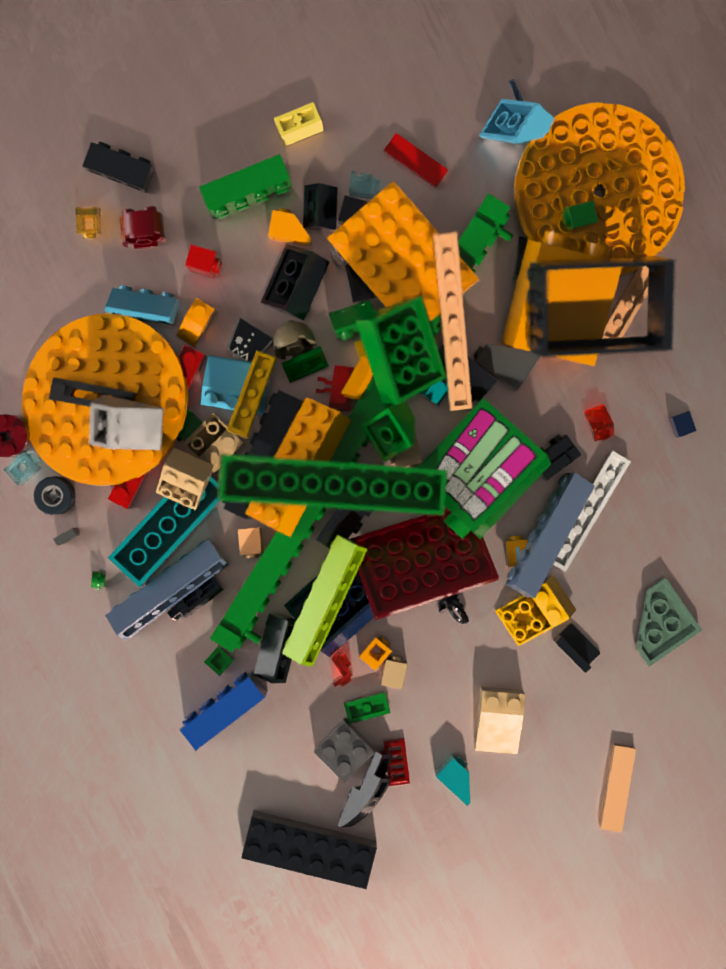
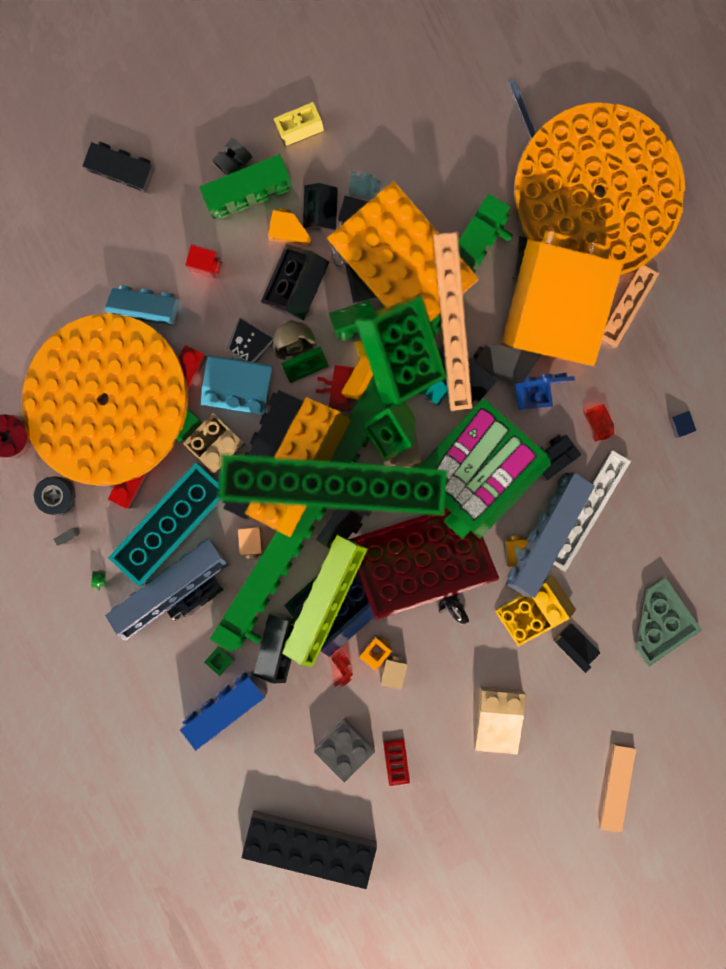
clear light blue brick [3,452,42,486] -> none
black container [49,378,137,407] -> none
clear yellow window [75,207,101,239] -> none
light grey slope [89,395,164,450] -> none
dark red brick [119,206,166,249] -> none
tan slope [156,448,214,510] -> none
light orange slope [176,298,217,348] -> none
yellow tile [227,350,277,439] -> none
slope [337,751,393,828] -> none
green plate [344,691,391,724] -> none
red tile [384,133,448,189] -> none
teal slope [435,754,470,806] -> none
medium azure slope [479,99,555,144] -> none
black door [526,256,675,357] -> none
green brick [562,200,598,230] -> none
none -> dark grey wheel [212,138,253,175]
none -> blue bracket [515,373,575,410]

